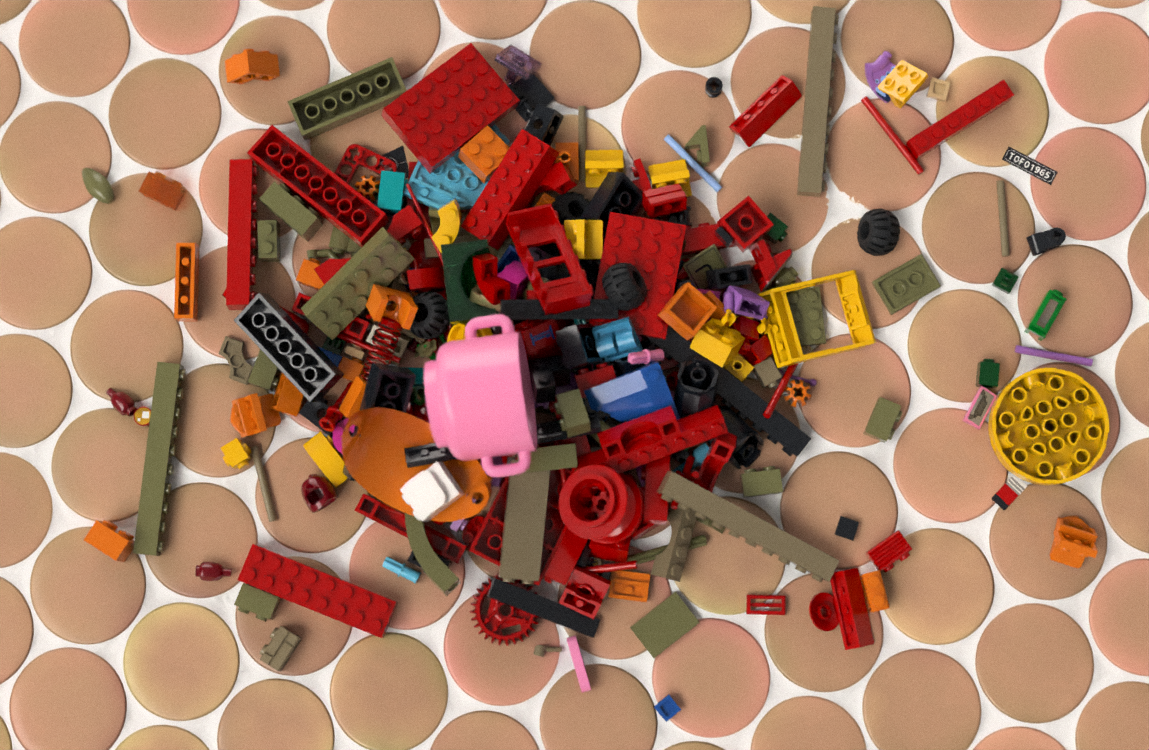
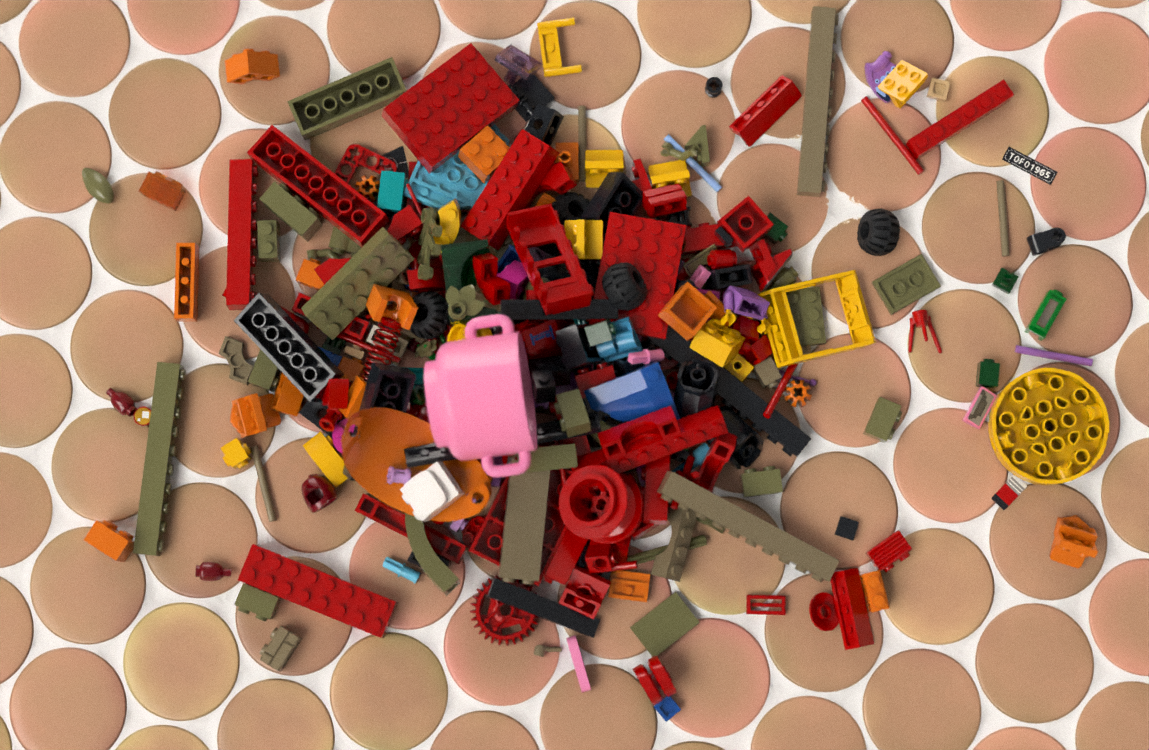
none -> red slope [321,379,349,409]
none -> lavender bush [387,466,411,485]
none -> olive plant [417,207,442,280]
none -> olive plate [446,285,484,320]
none -> yellow plate [537,18,582,77]
none -> brick [584,319,617,346]
none -> red brick [585,544,617,573]
none -> red wheel [633,655,677,706]
none -> olive arm [660,142,701,161]
none -> bright pink tile [690,264,711,289]
none -> red brick [707,249,737,270]
none -> red plant [908,310,942,353]

